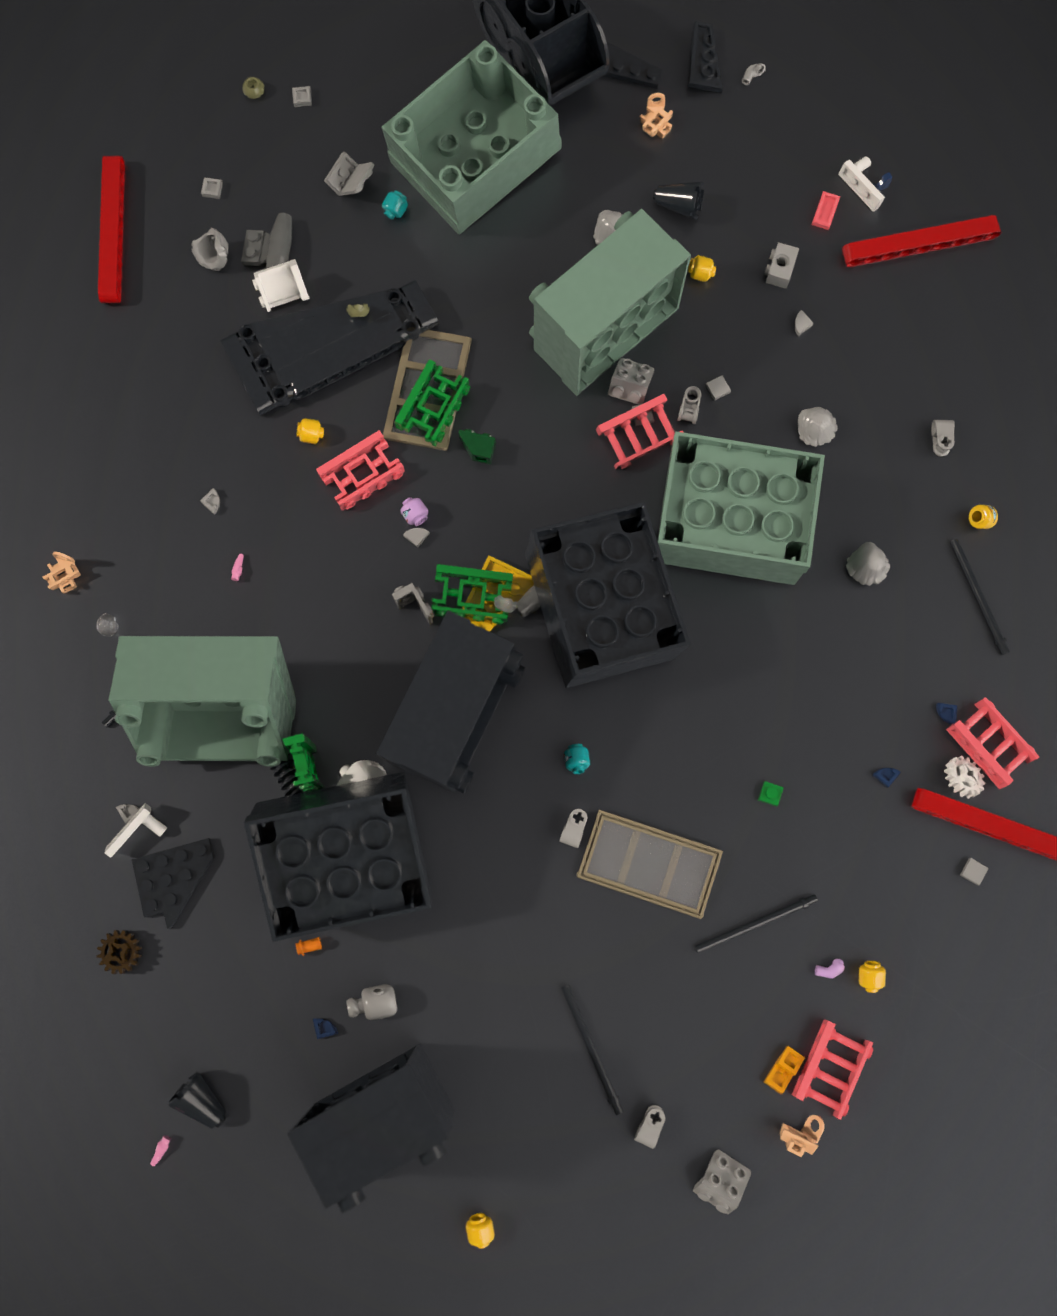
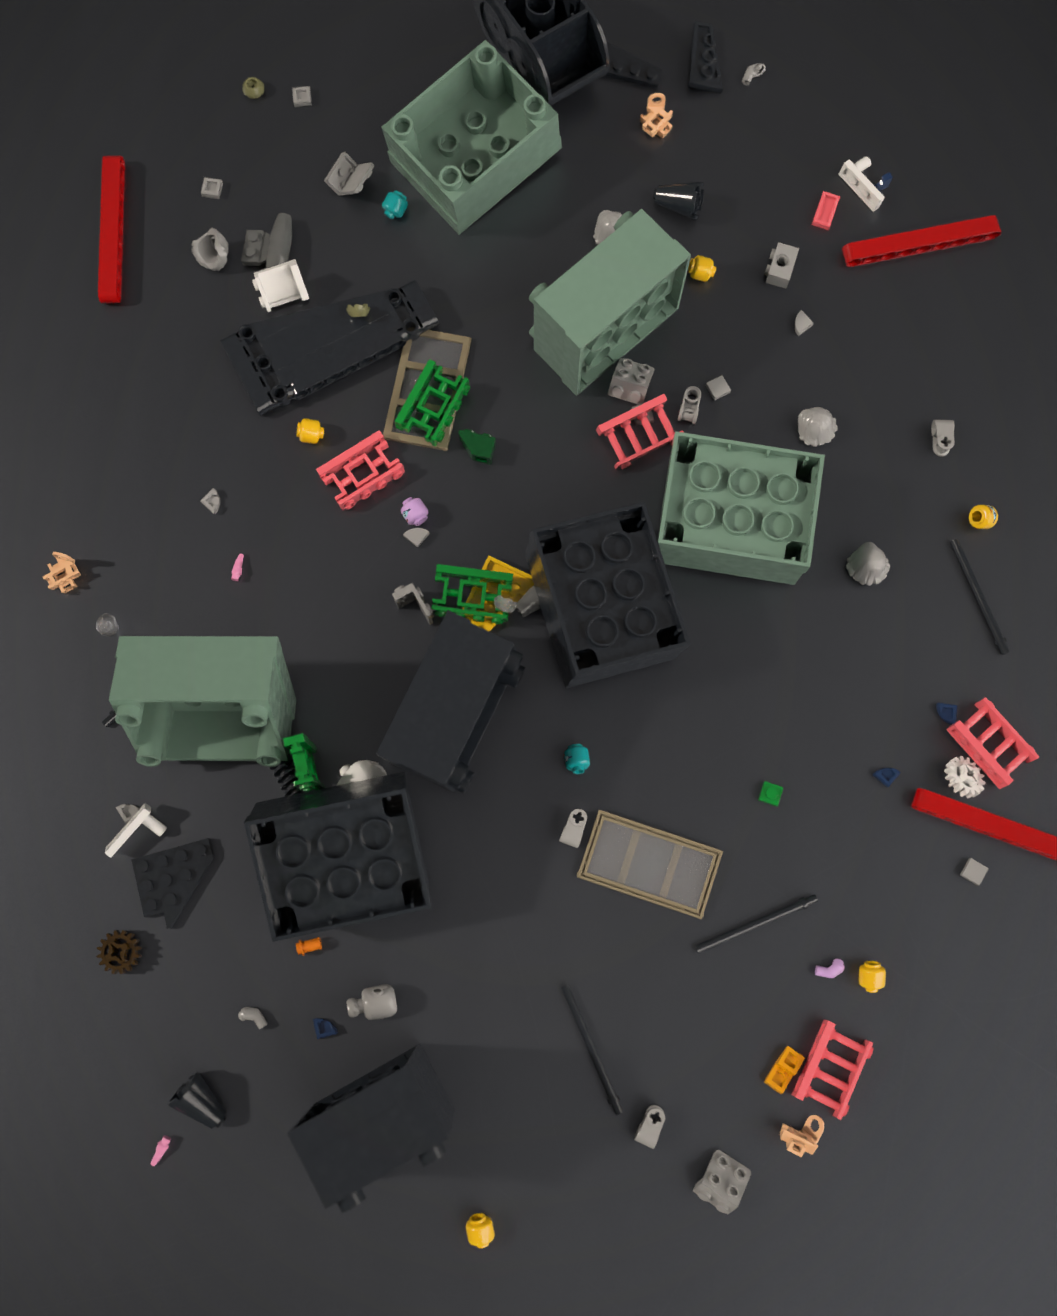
none -> light grey arm [238,1007,268,1030]

